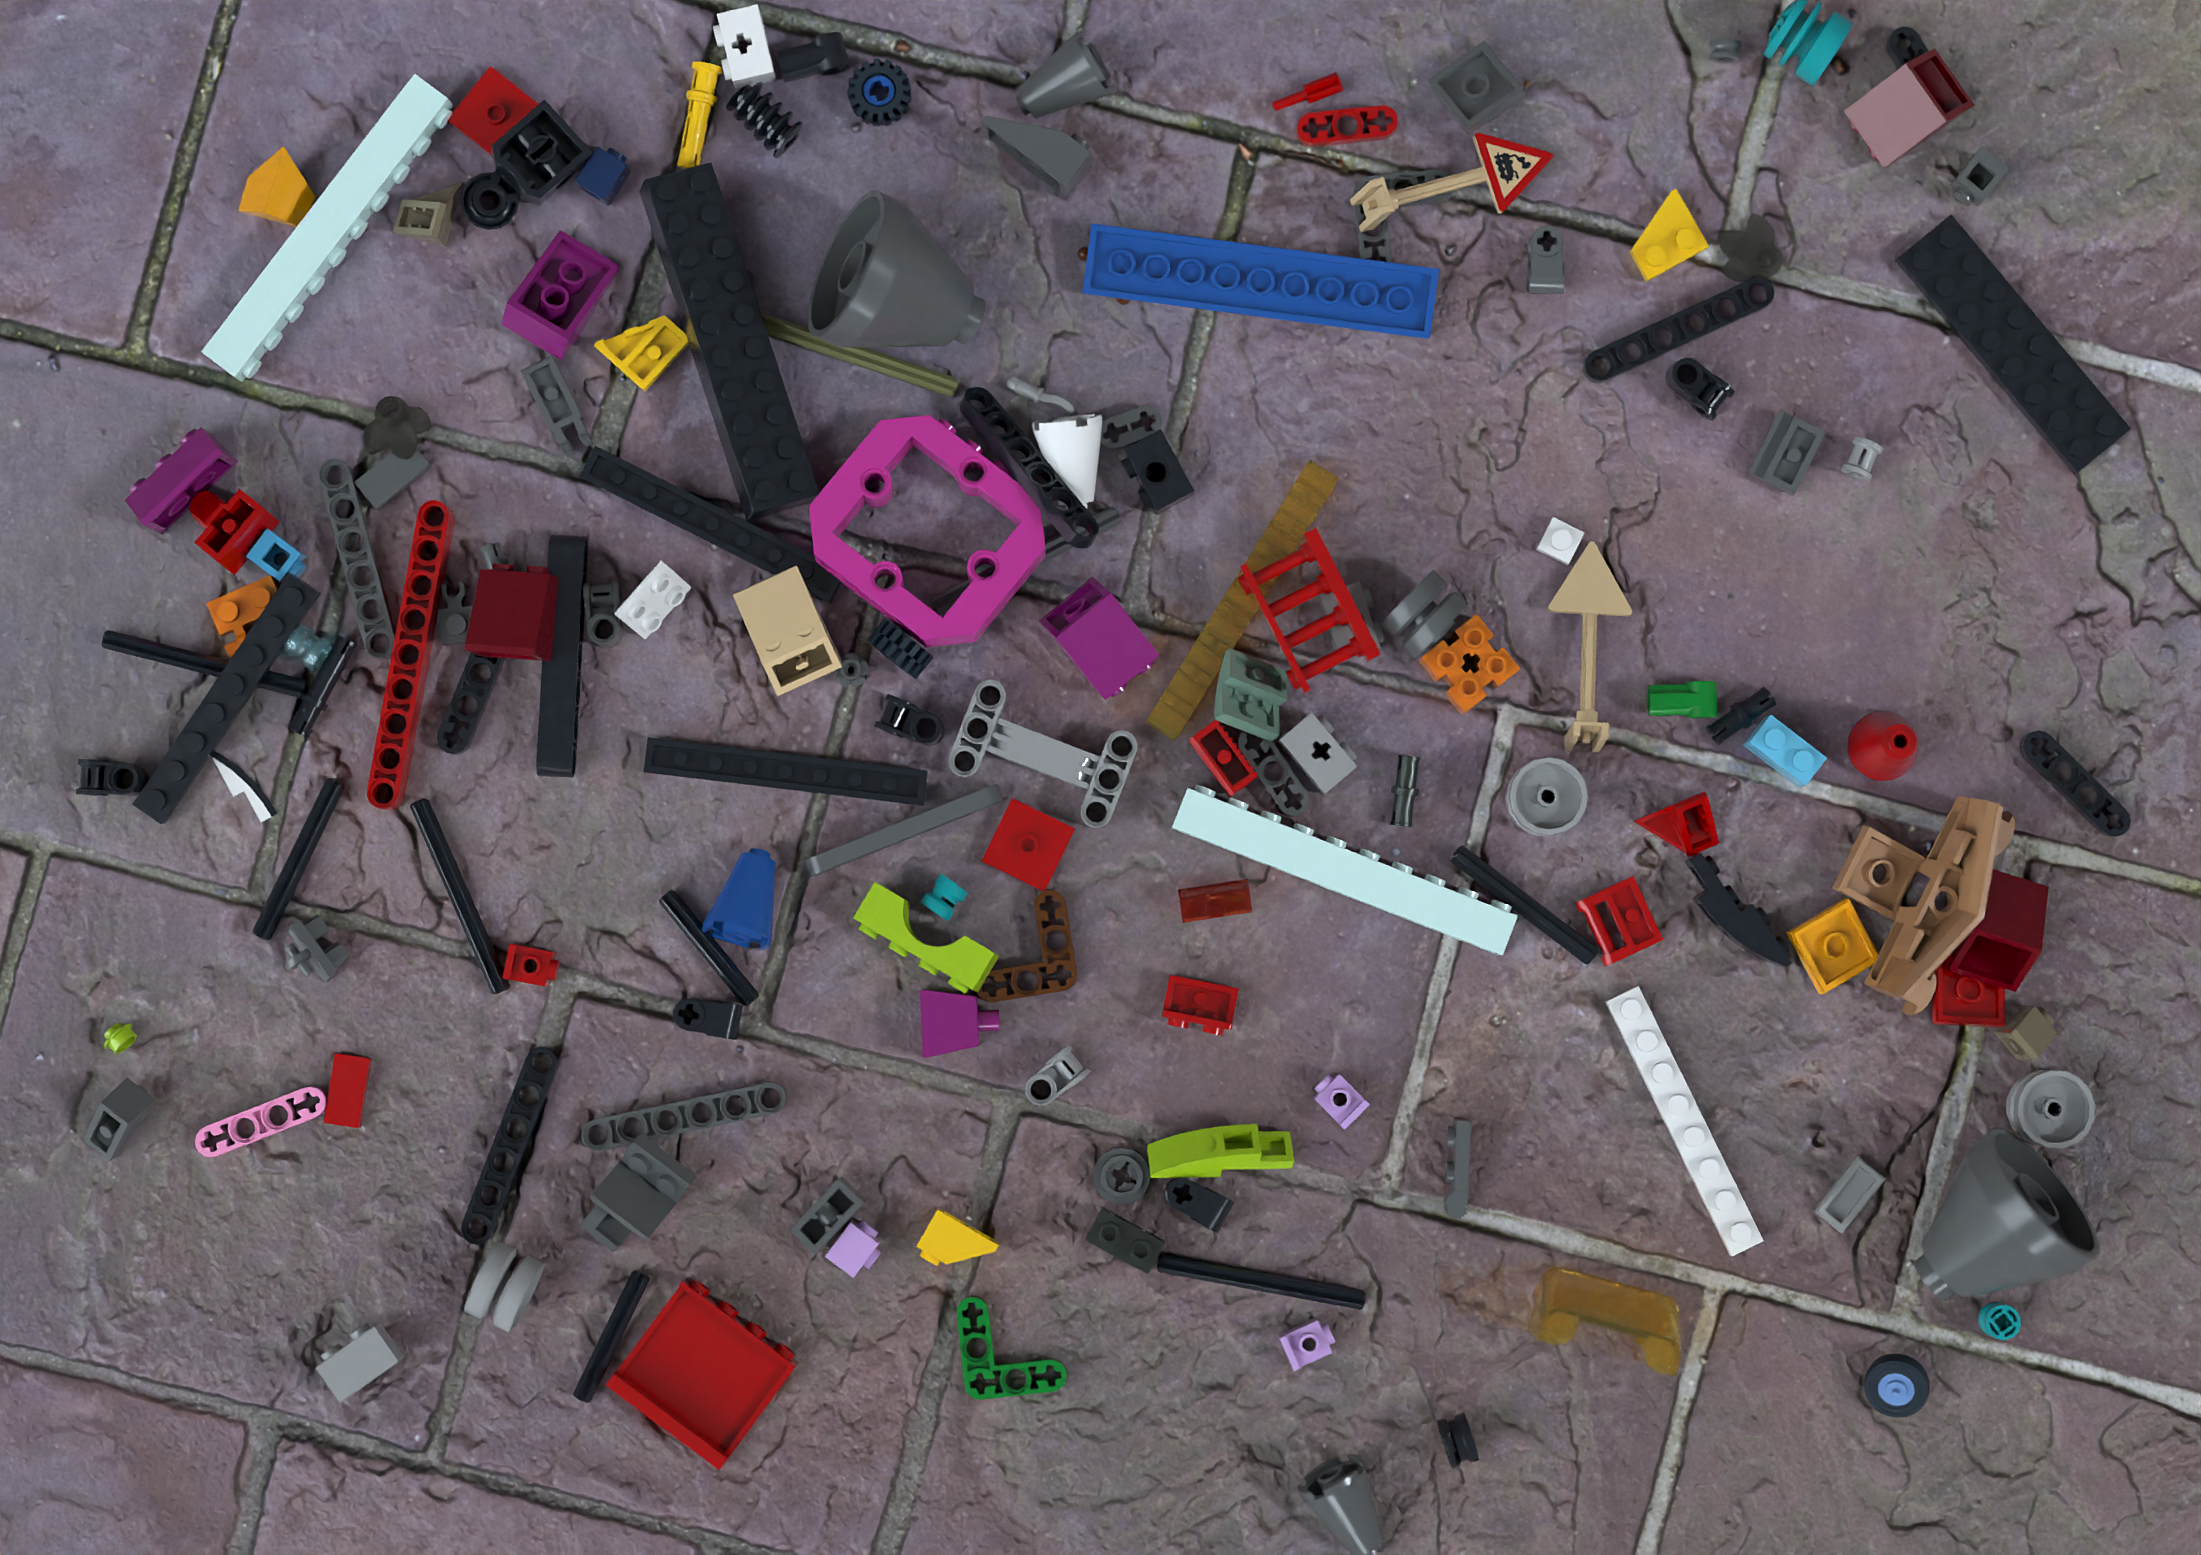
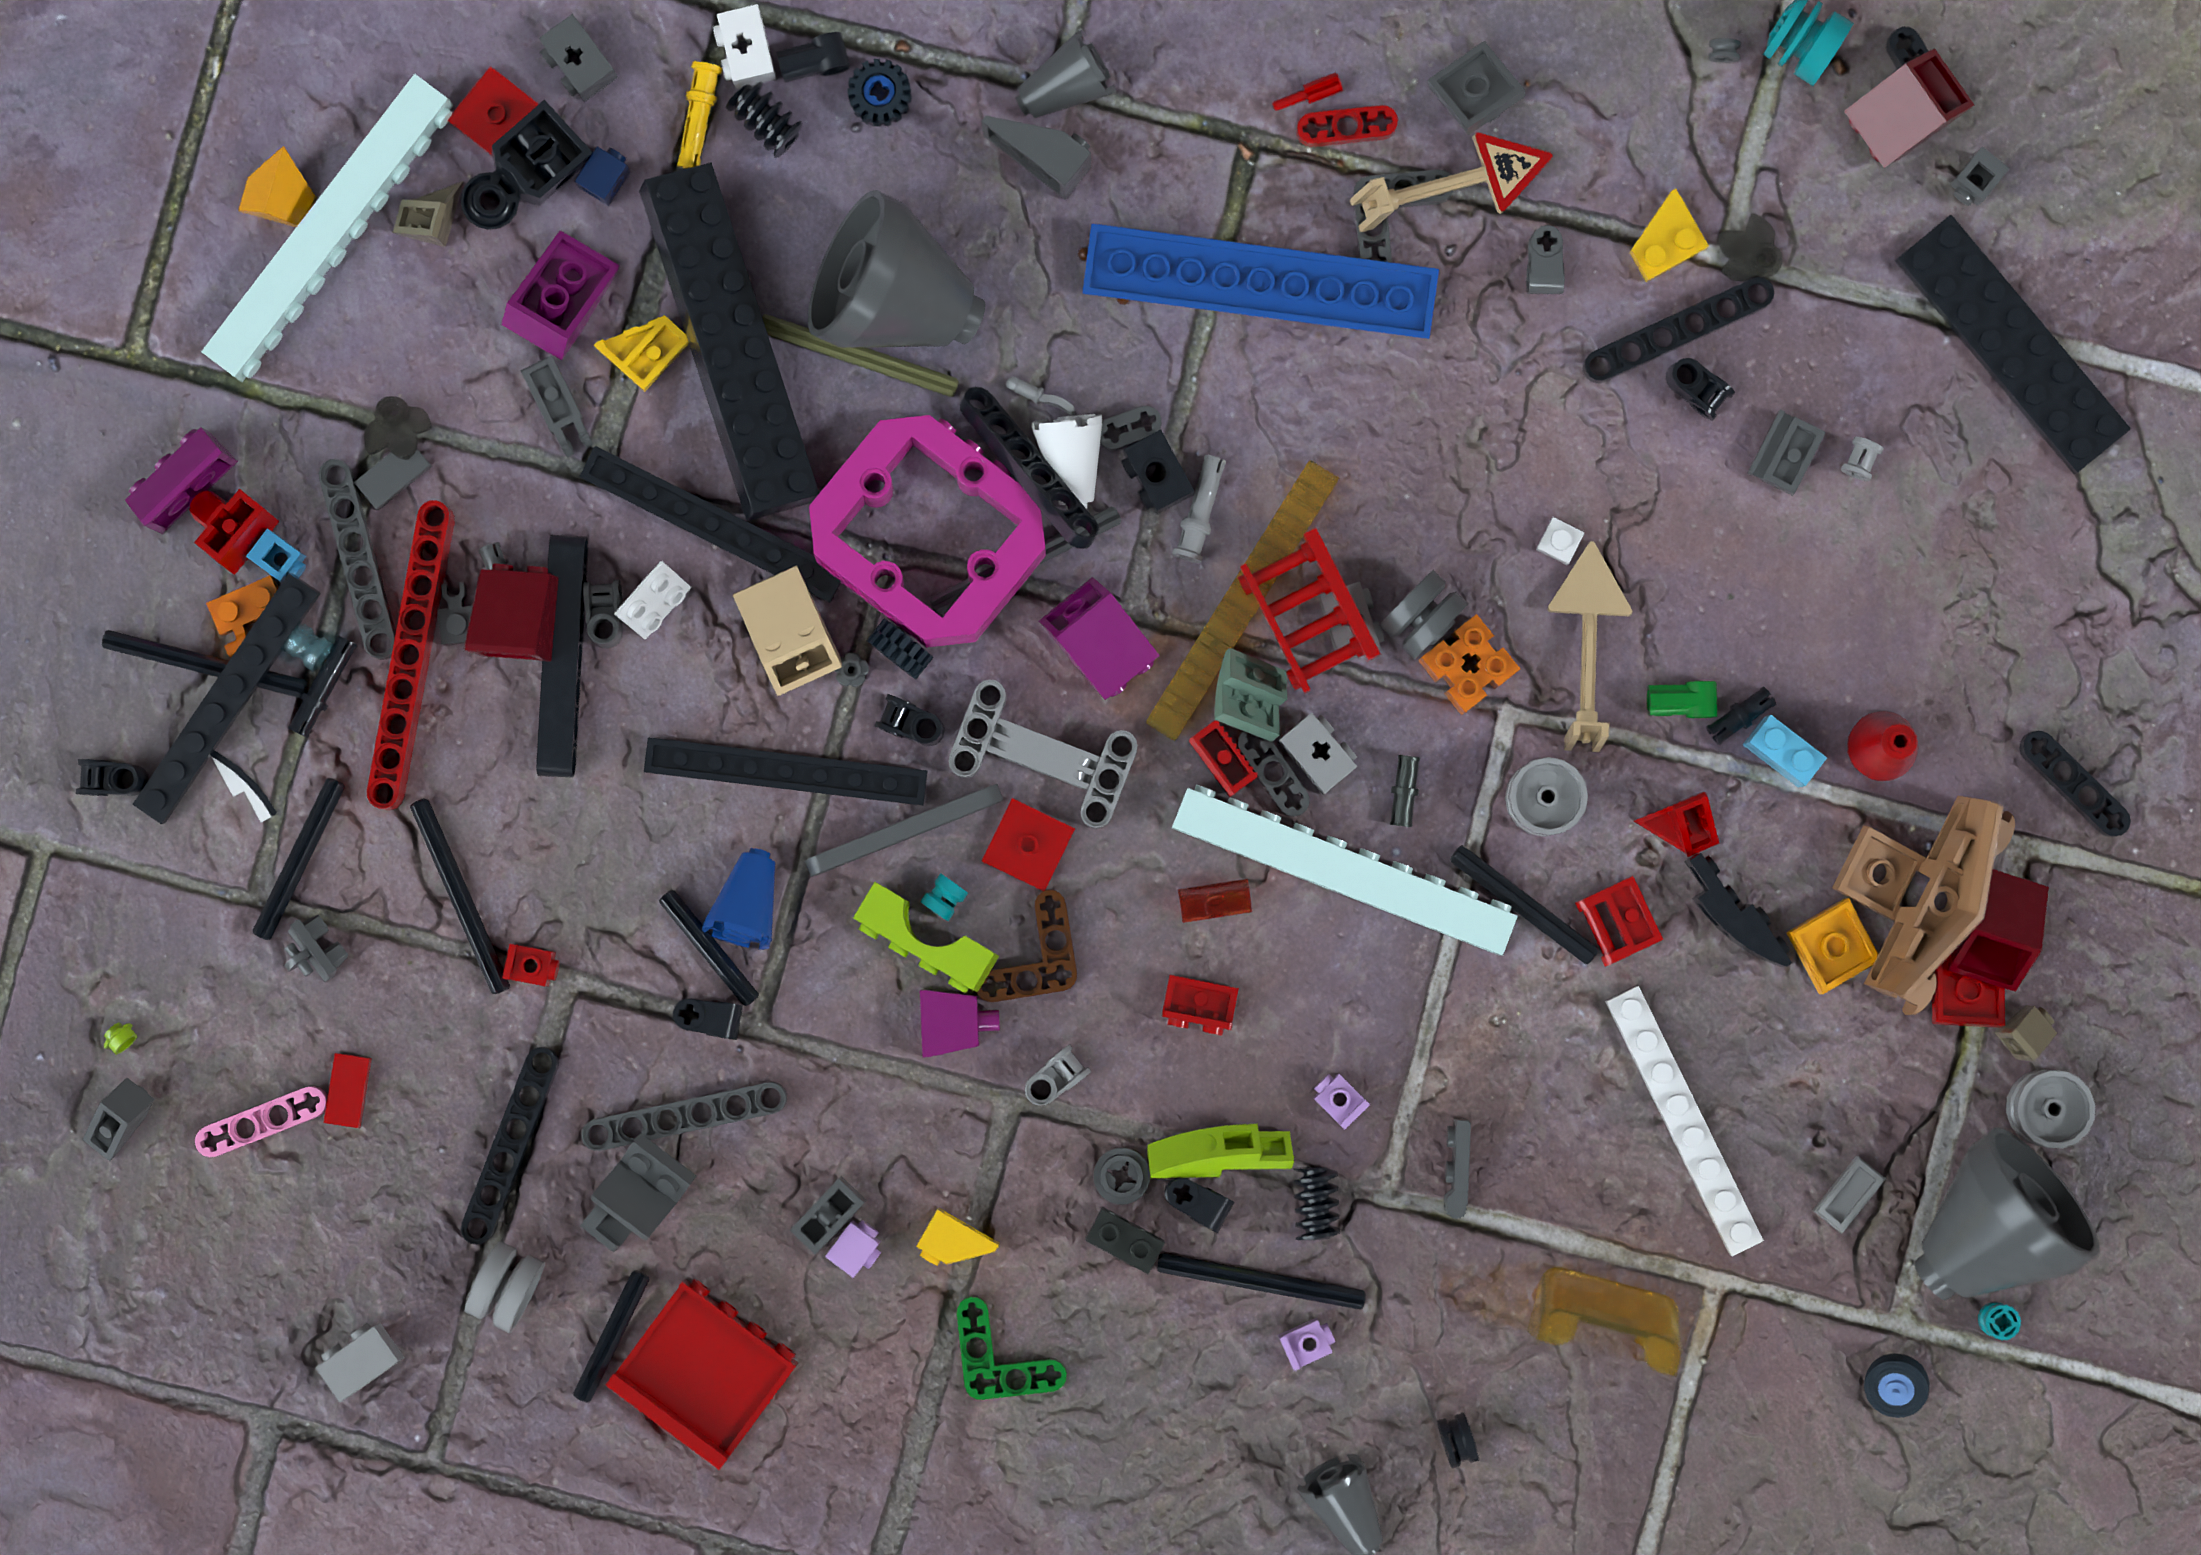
black beam [437,653,506,755] -> none
none -> dark grey brick [539,14,618,102]
none -> light grey pin [1172,455,1226,563]
none -> black piece [1293,1167,1340,1240]

